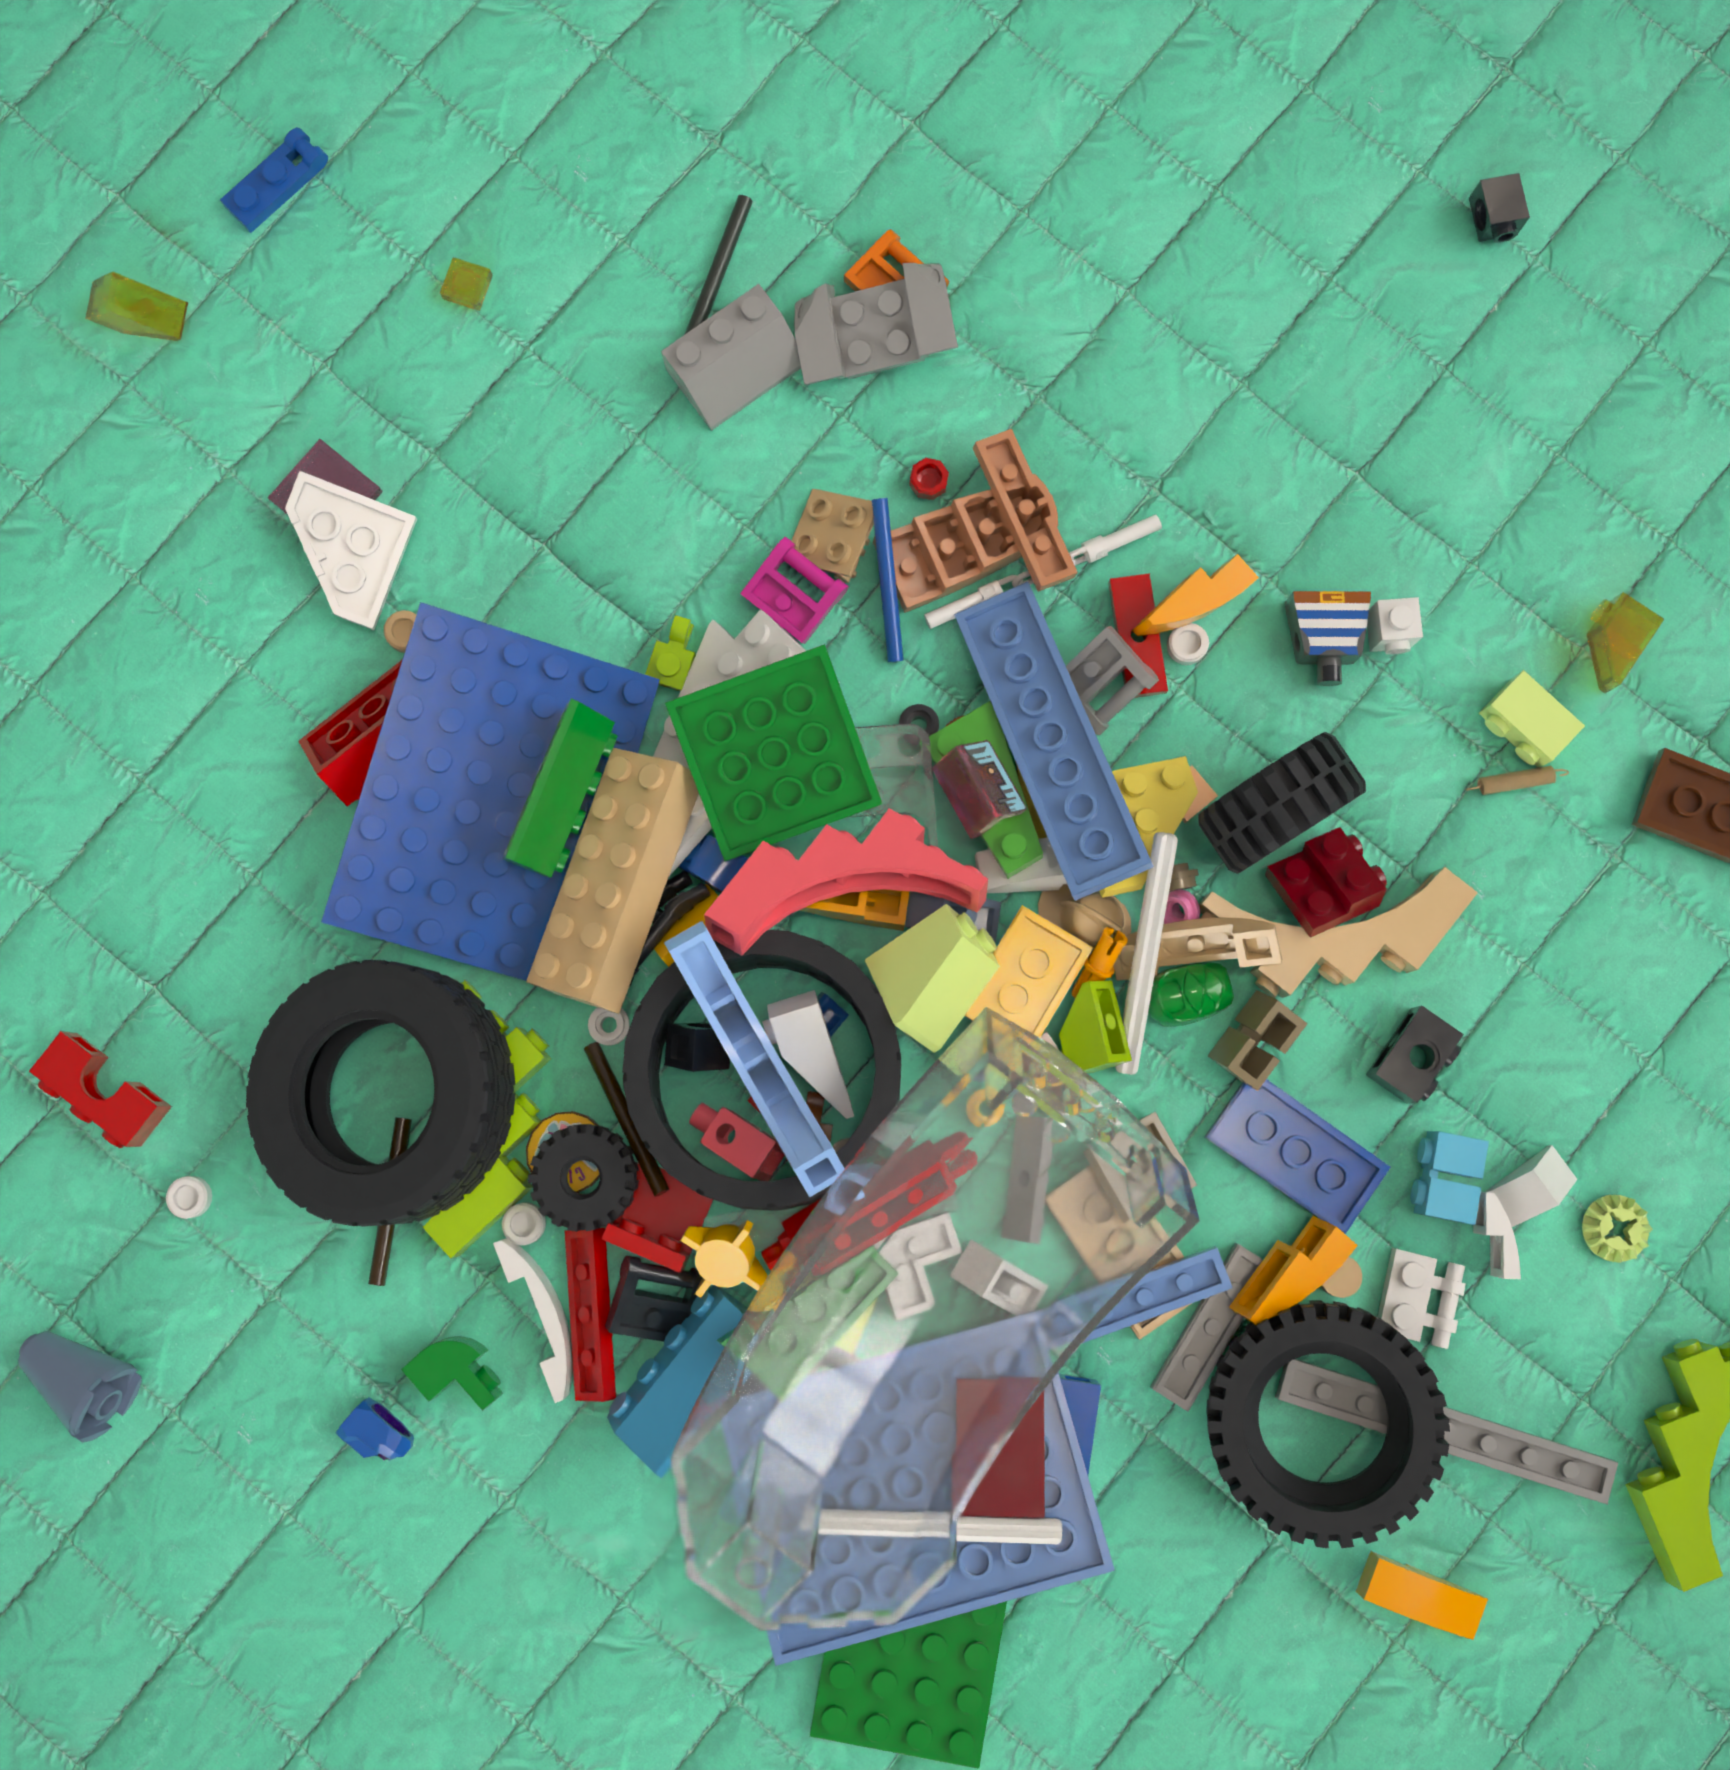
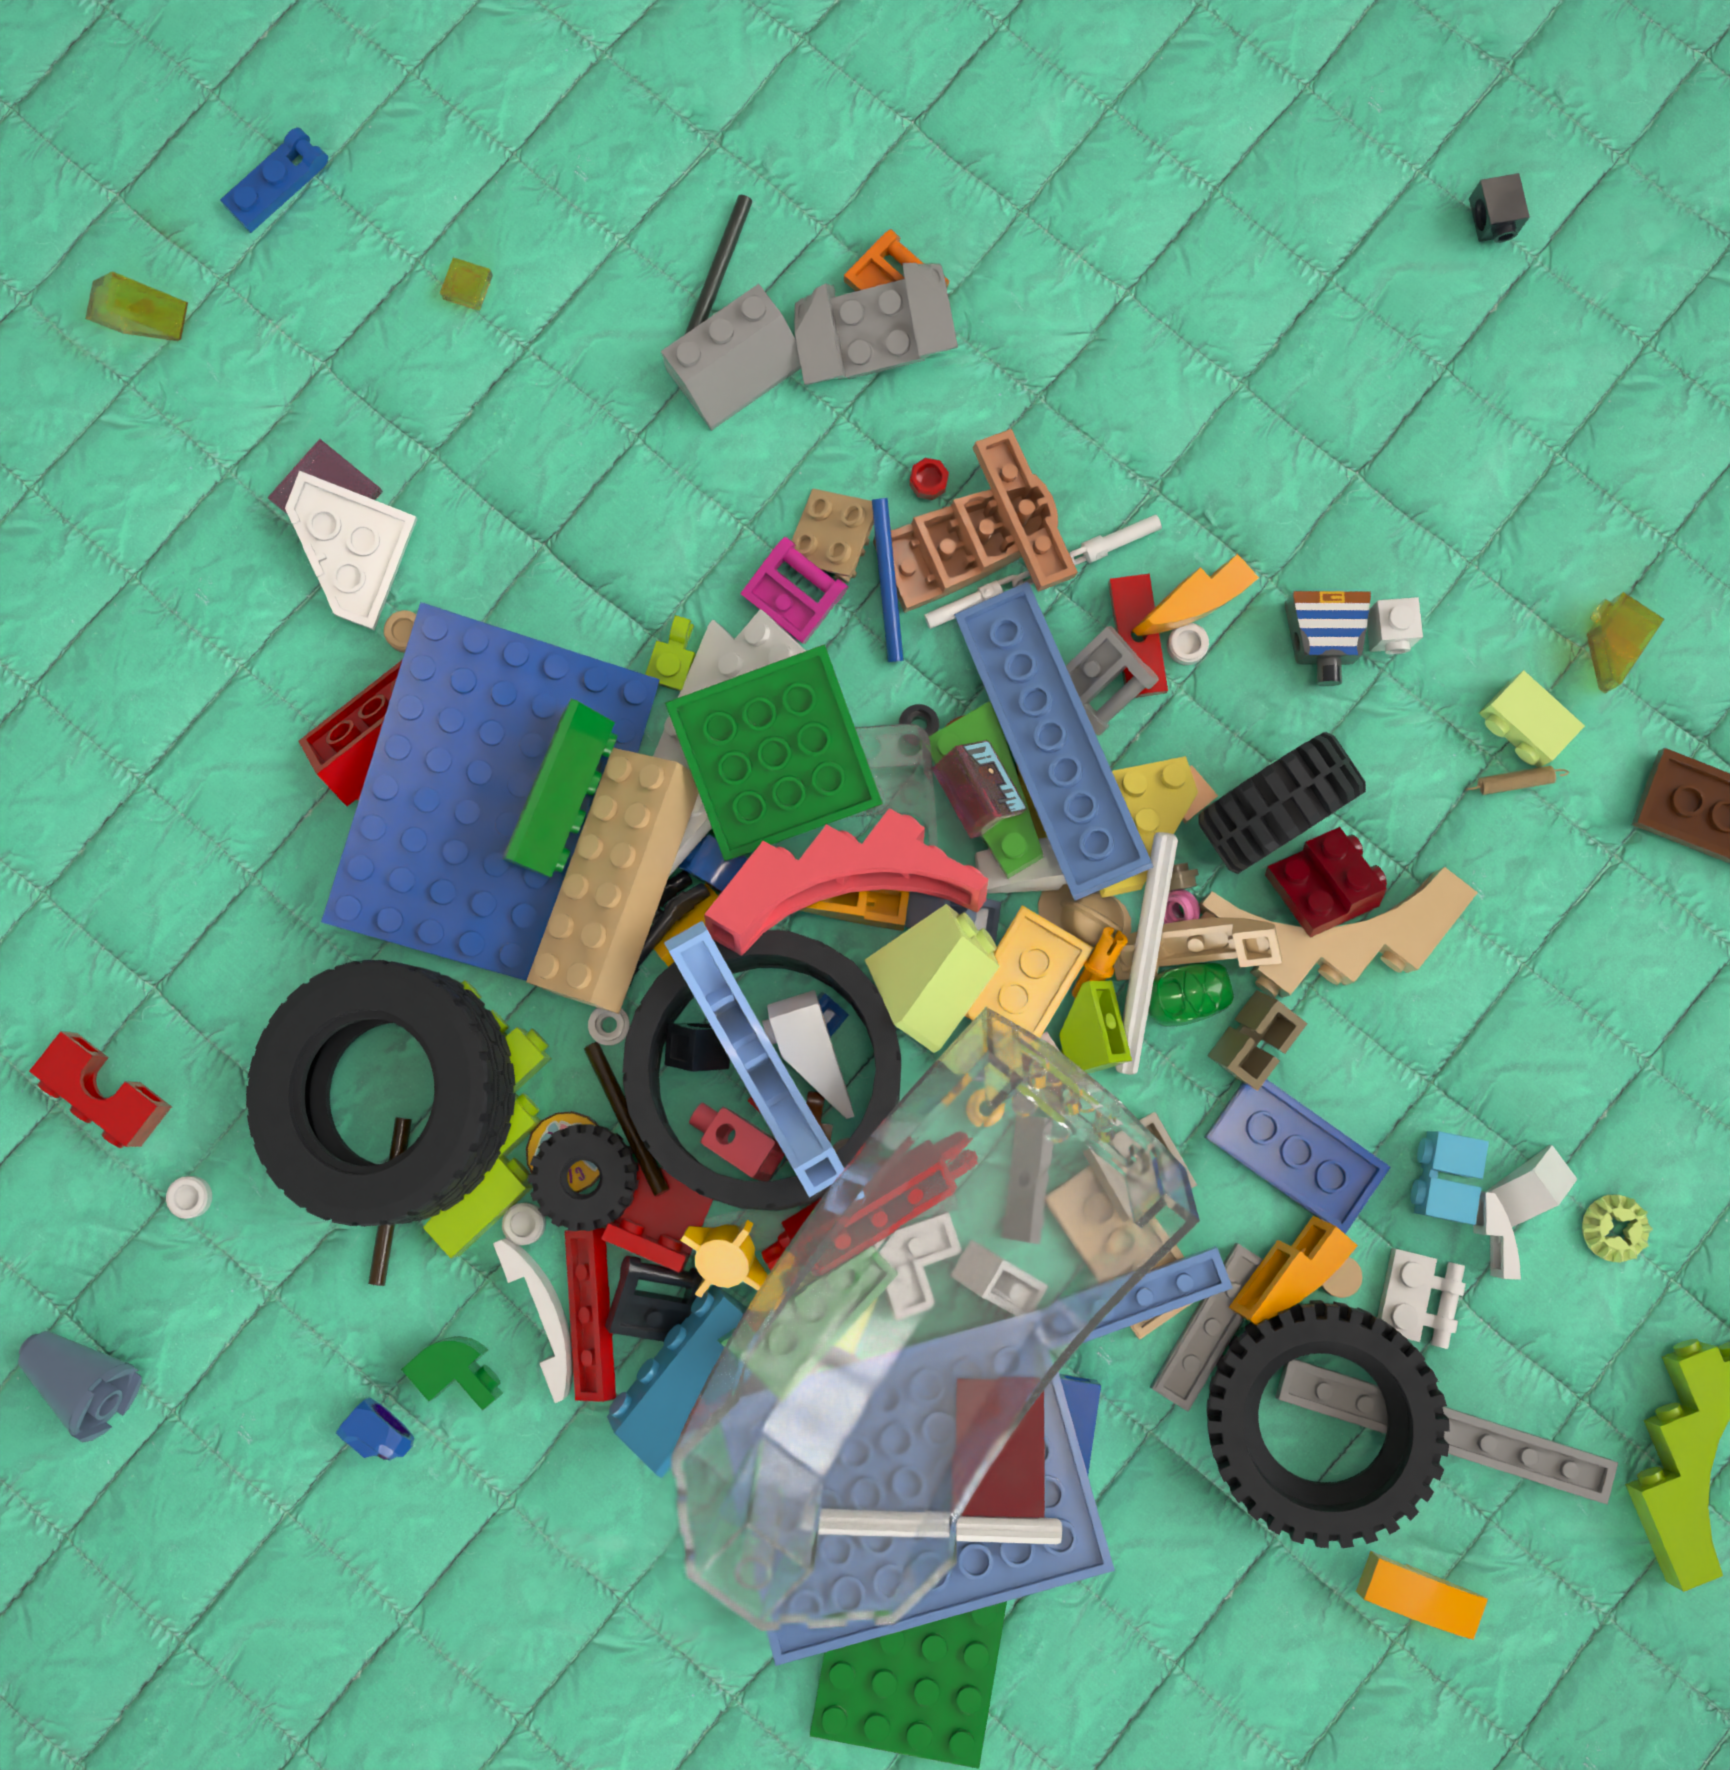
black brick [1366,1005,1464,1104] -> none

